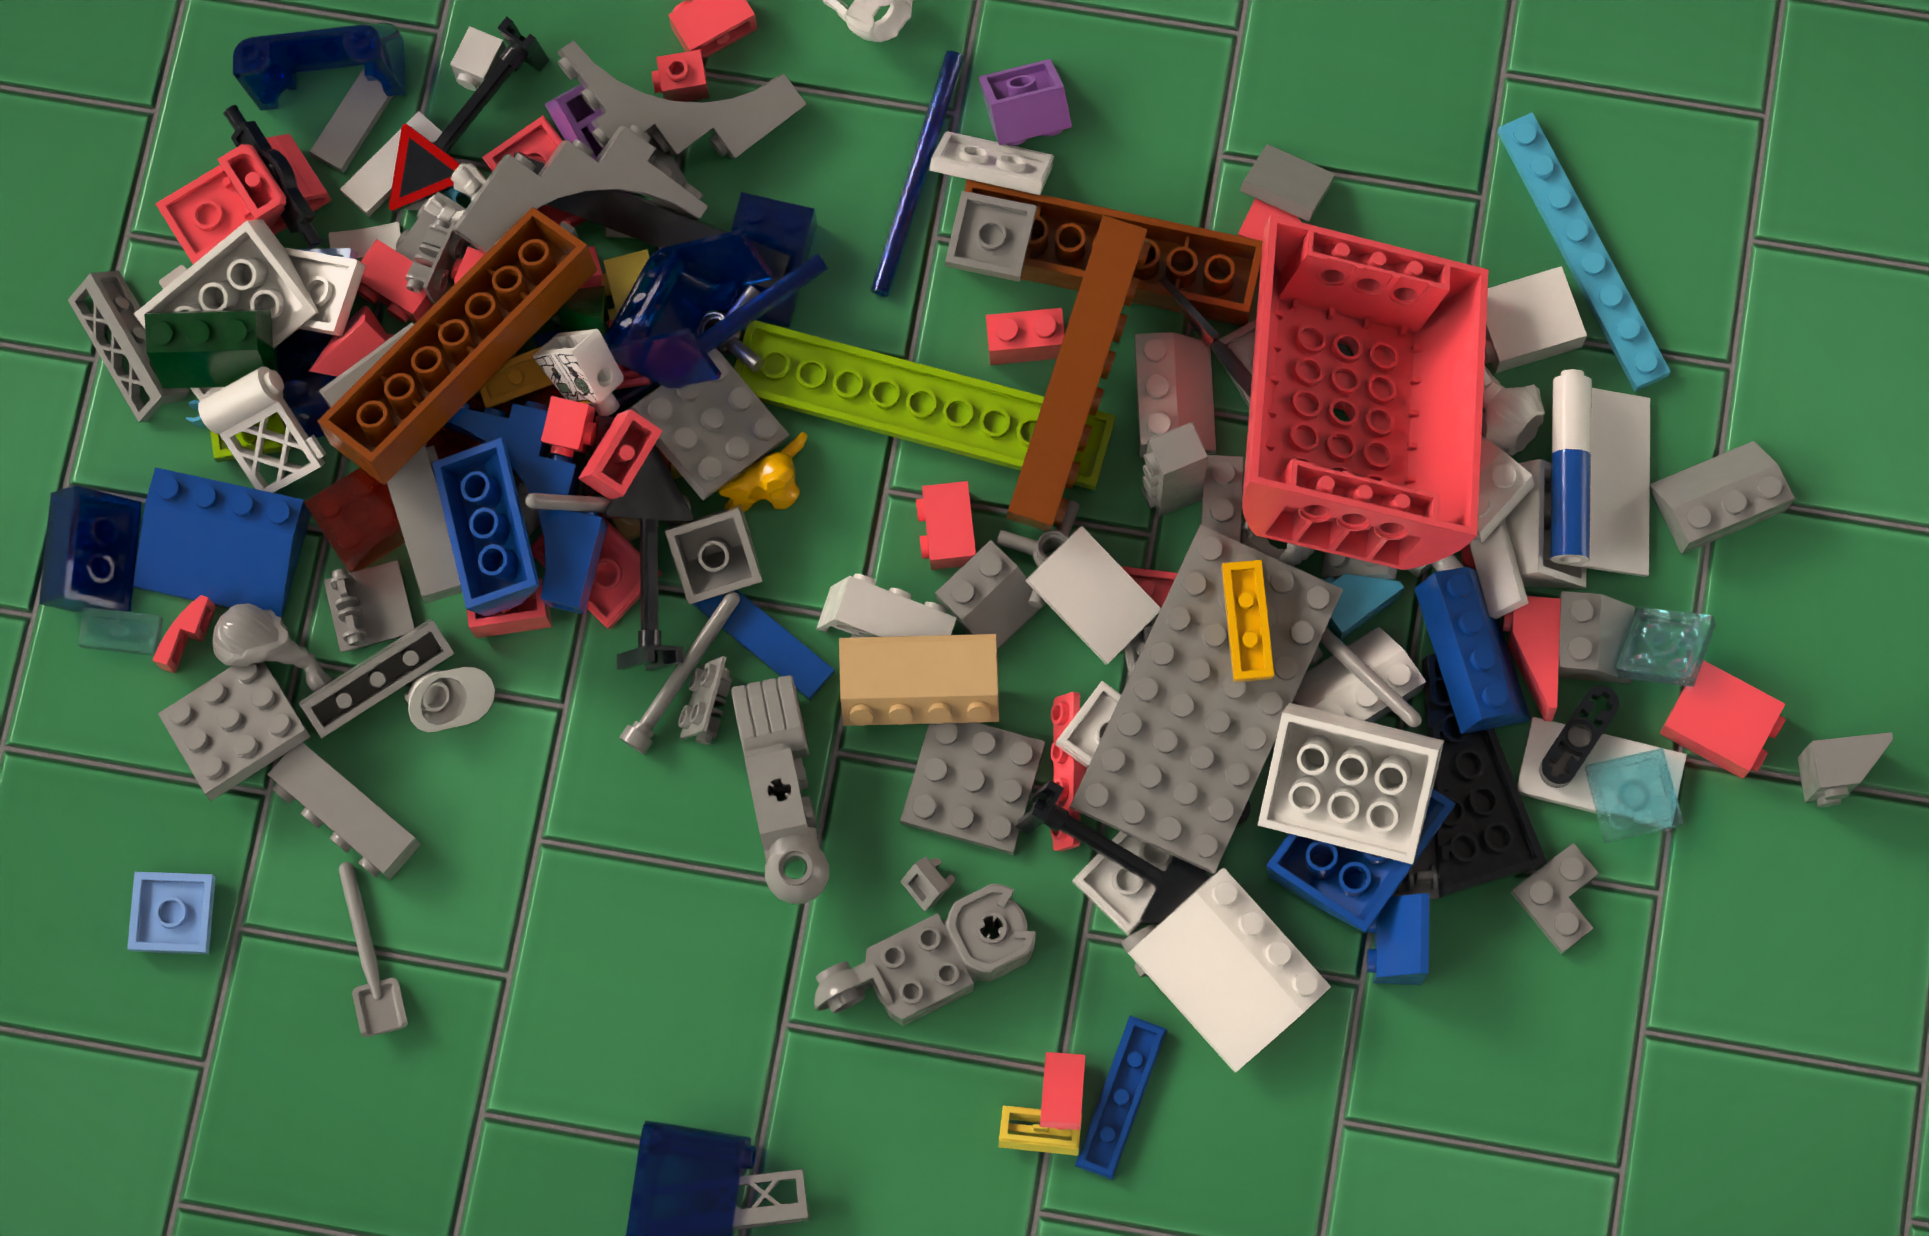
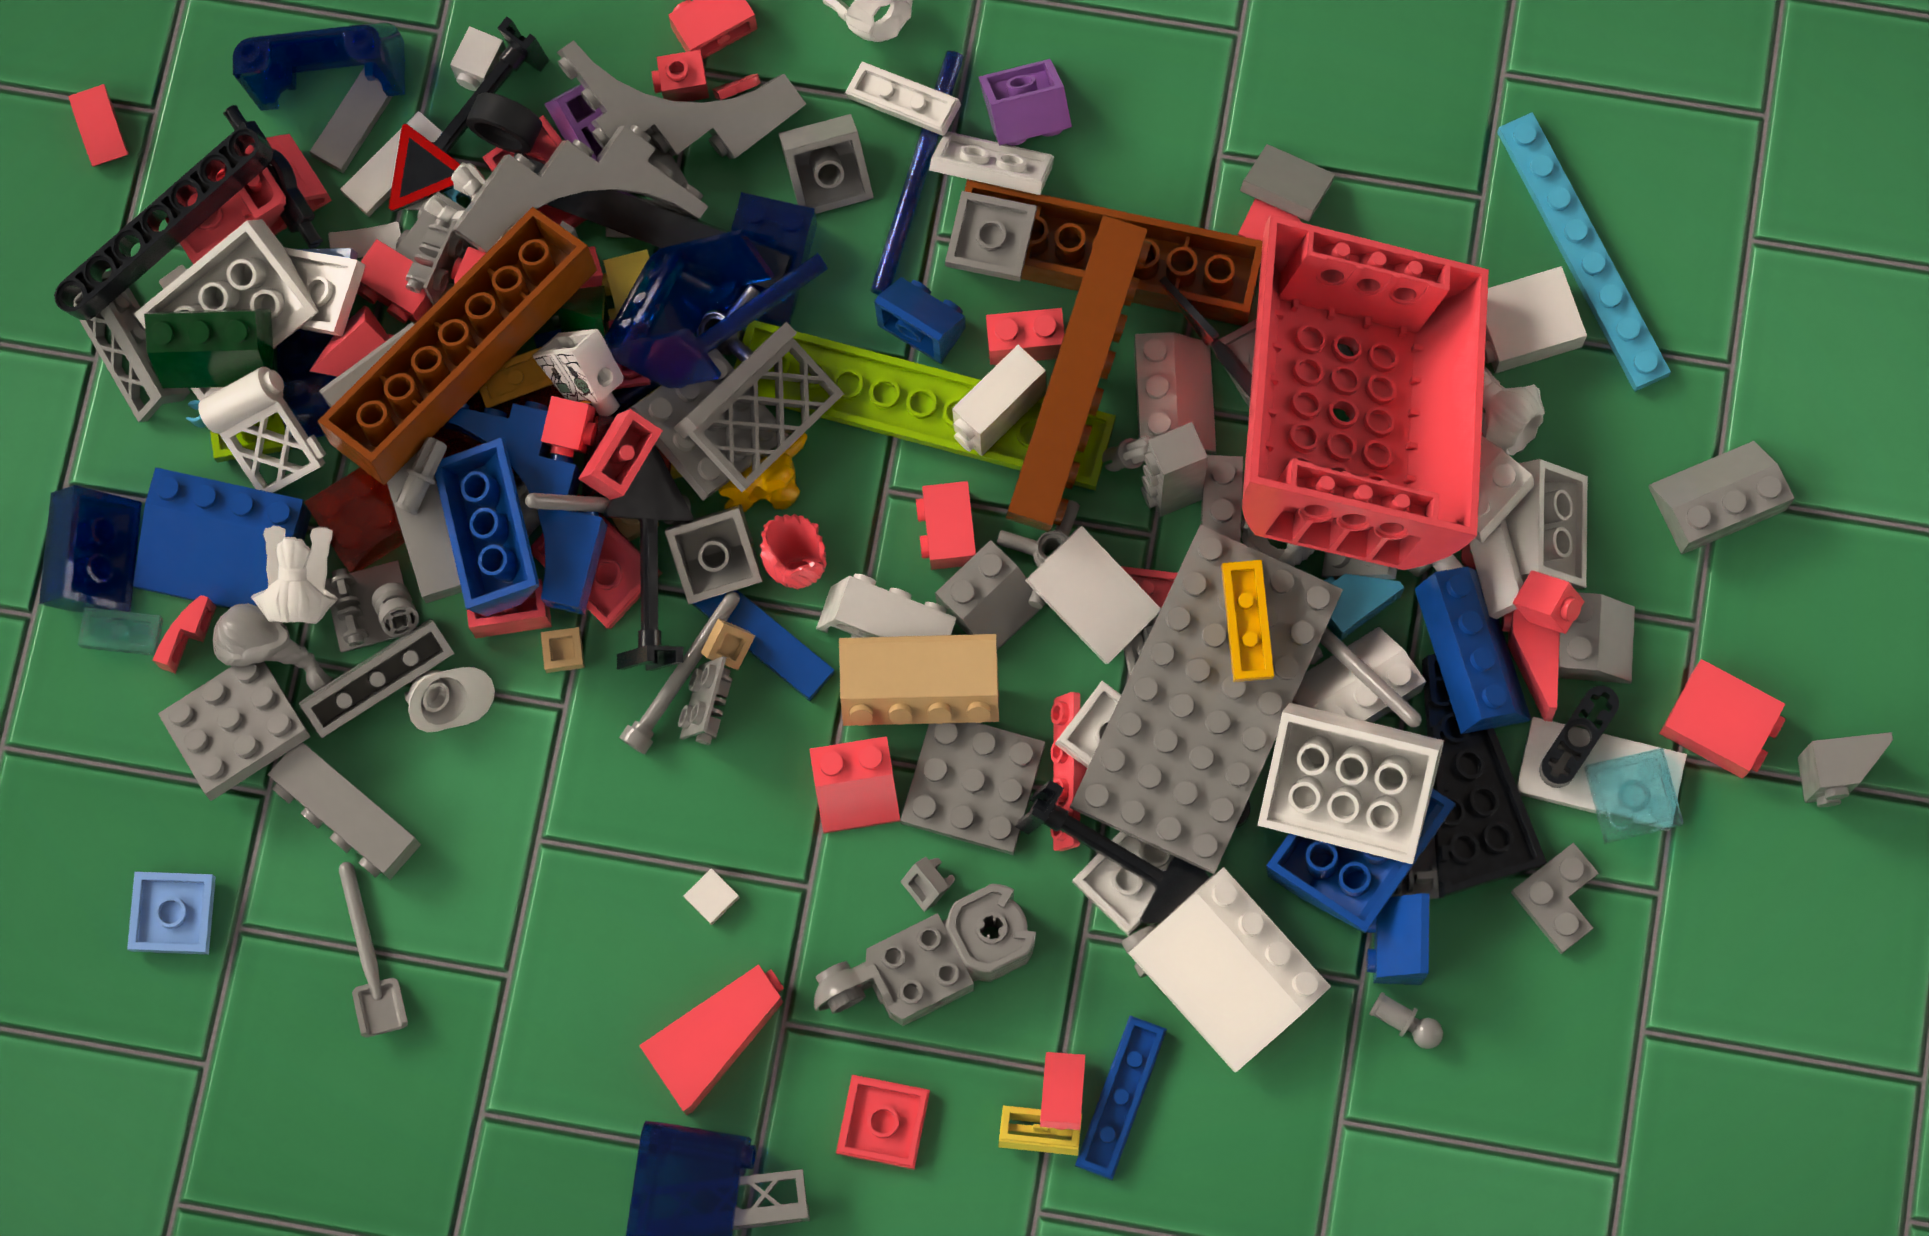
light grey brick [731,675,829,904] -> none
white door [1550,369,1650,577] -> none
clear light blue plate [1615,607,1716,687] -> none
none -> black beam [54,128,273,320]
none -> coral slope [68,84,129,167]
none -> white piece [251,525,339,624]
none -> light grey wheel [372,582,419,637]
none -> light grey axle [393,437,447,515]
none -> black tyre [466,92,542,154]
none -> tan plate [541,627,585,673]
none -> coral slope [639,964,784,1116]
none -> light grey fence [674,322,844,492]
none -> white tile [683,868,740,925]
none -> tan plate [701,619,755,670]
none -> coral piece [712,74,761,100]
none -> coral hair [760,514,827,590]
none -> light grey slope [778,114,874,218]
none -> coral slope [809,736,900,834]
none -> coral tile [836,1075,931,1170]
none -> white tile [845,62,961,136]
none -> blue slope [874,277,966,364]
none -> white brick [952,345,1046,456]
none -> light grey axle [1102,436,1150,472]
none -> light grey pin [1369,992,1443,1049]
none -> coral brick [1513,570,1585,634]

